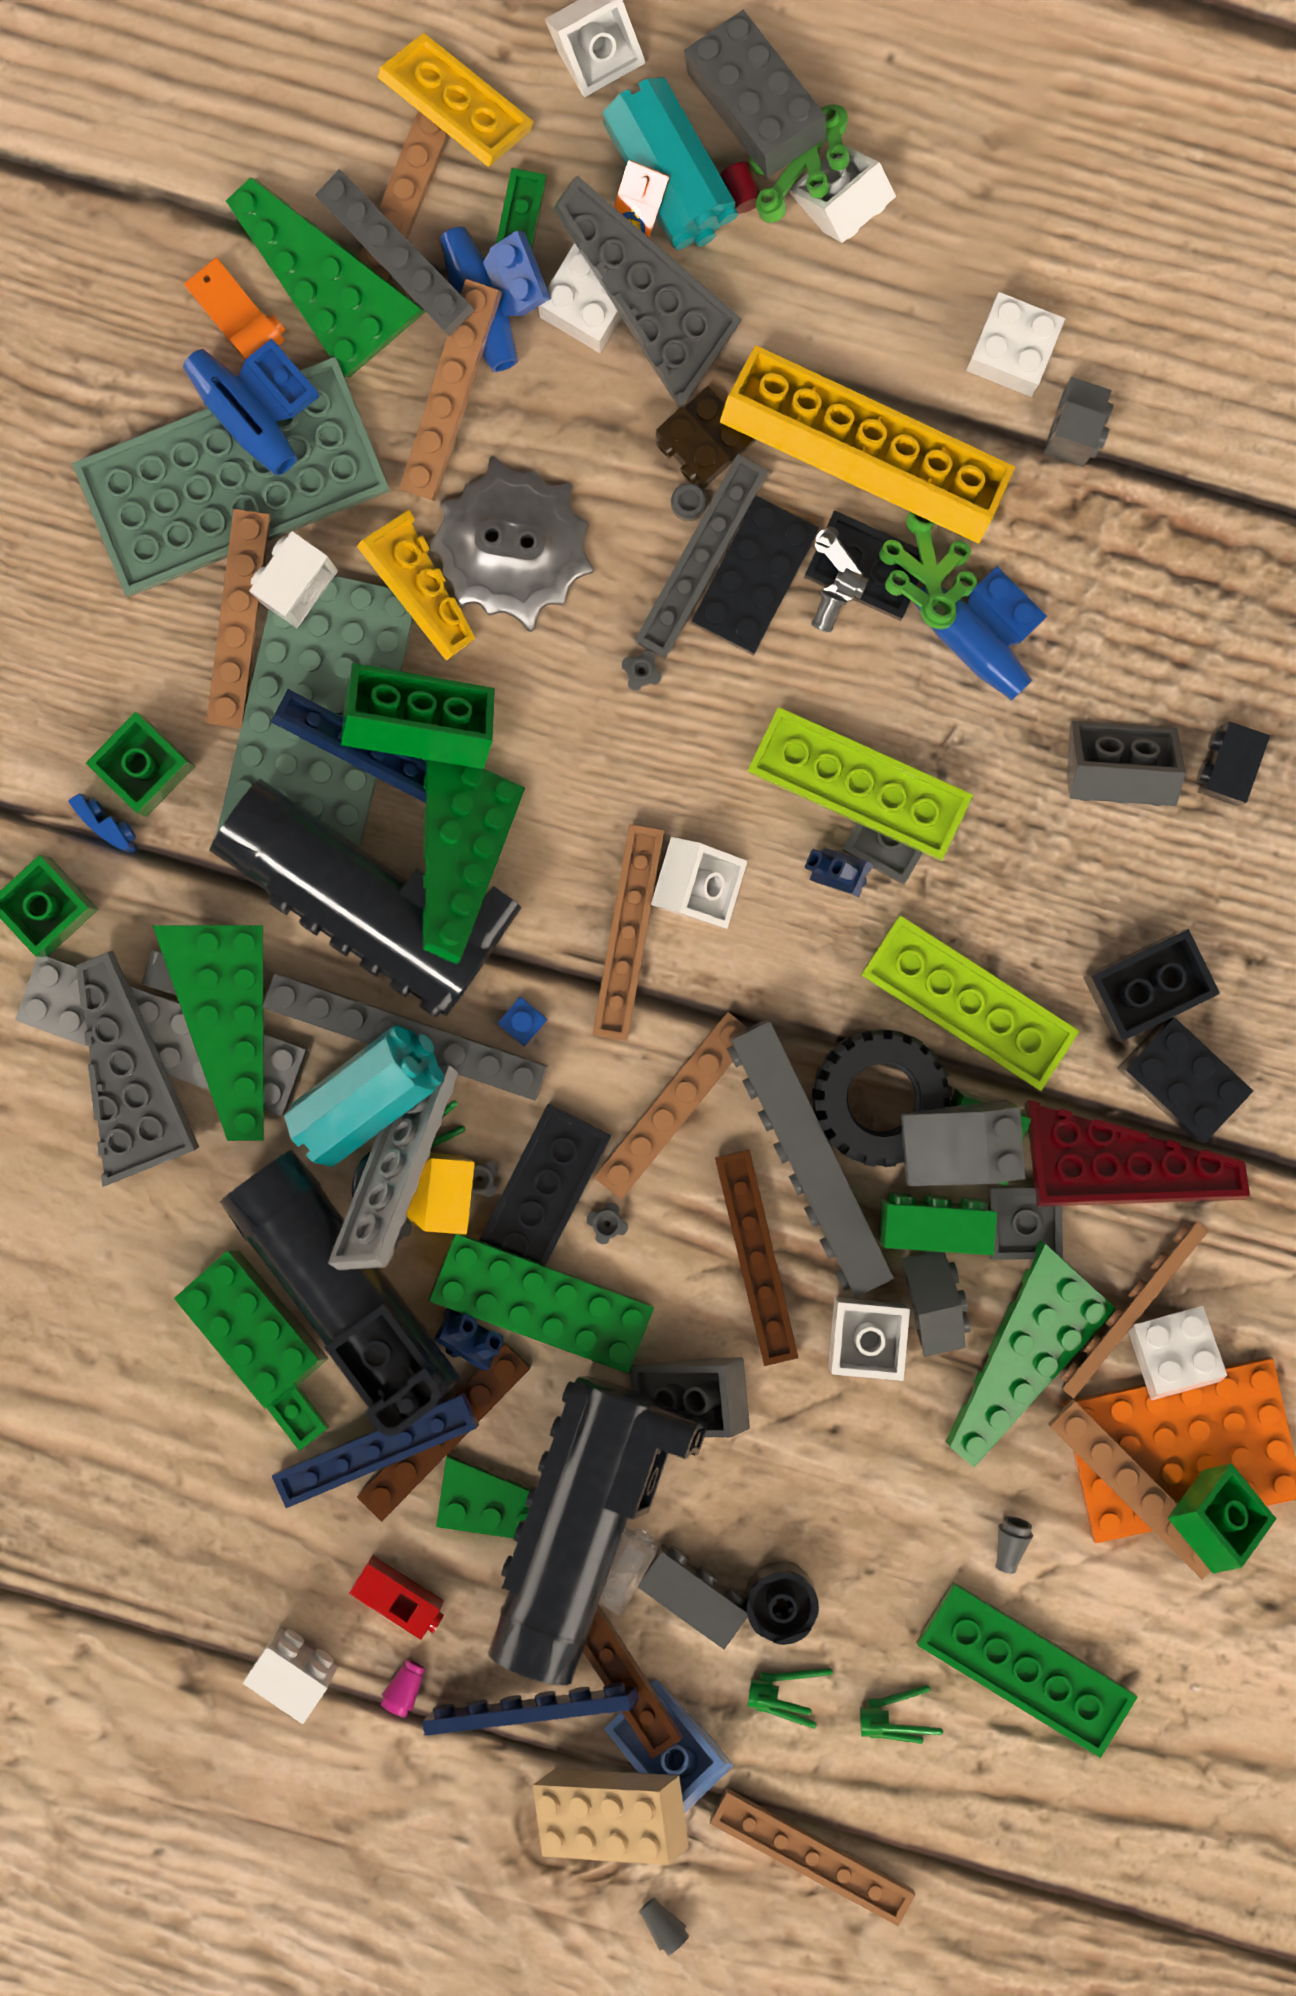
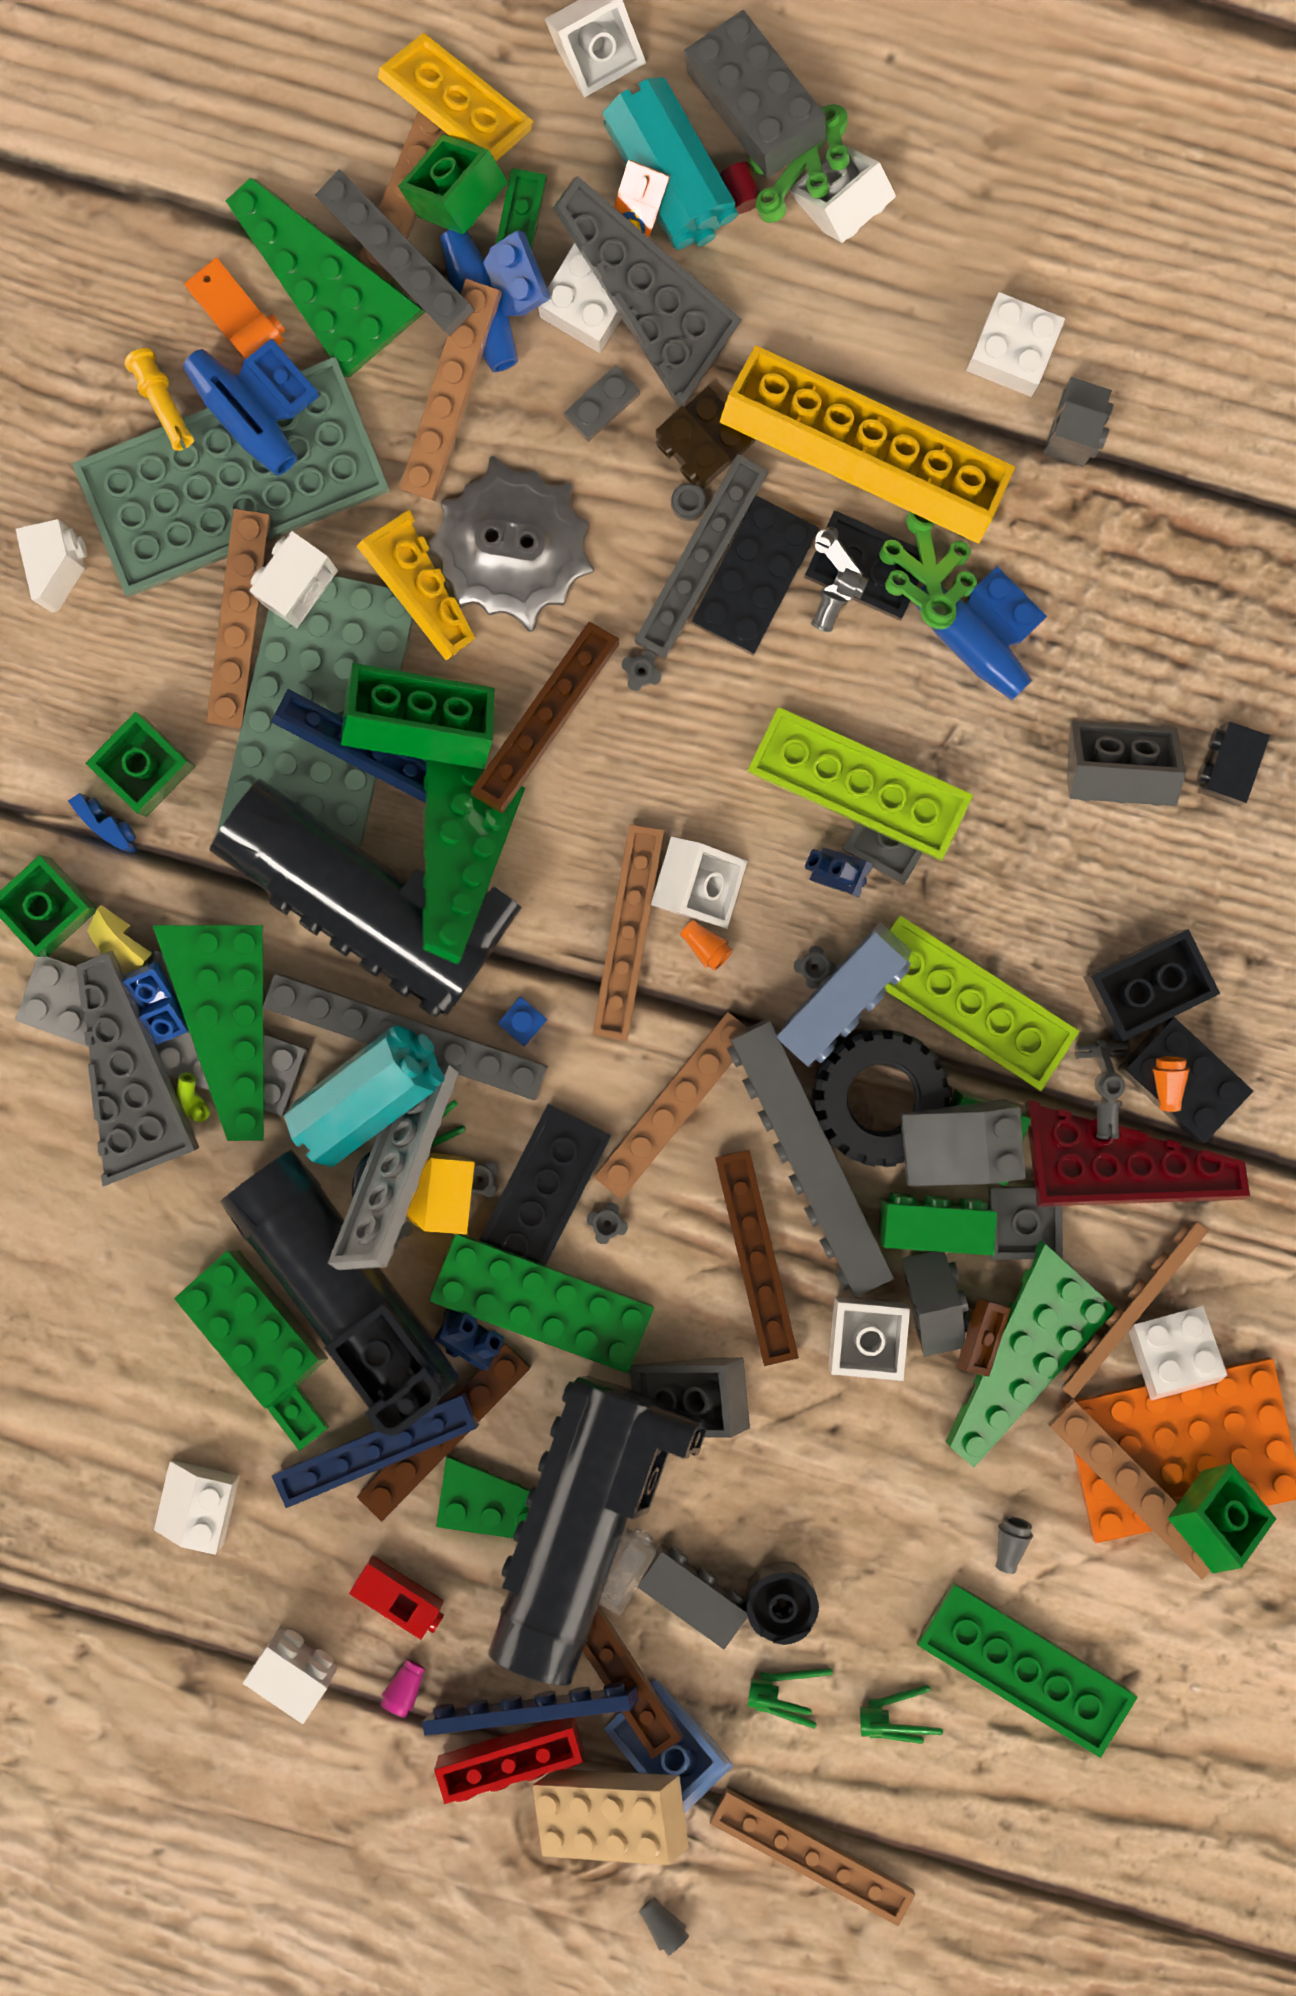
none -> white slope [16,519,87,613]
none -> light yellow slope [87,905,152,976]
none -> blue slope [122,961,188,1044]
none -> yellow pin [125,348,194,451]
none -> white slope [154,1460,240,1555]
none -> lime arm [176,1072,210,1123]
none -> green brick [398,134,508,235]
none -> red brick [434,1717,584,1805]
none -> reddish brown plate [471,621,619,813]
none -> dark grey plate [564,365,640,442]
none -> orange cone [680,920,733,971]
none -> sand blue brick [776,922,912,1067]
none -> dark grey plate [794,946,836,989]
none -> reddish brown plate [956,1298,1011,1377]
none -> dark grey pin [1075,1040,1128,1139]
none -> orange cone [1152,1056,1190,1112]

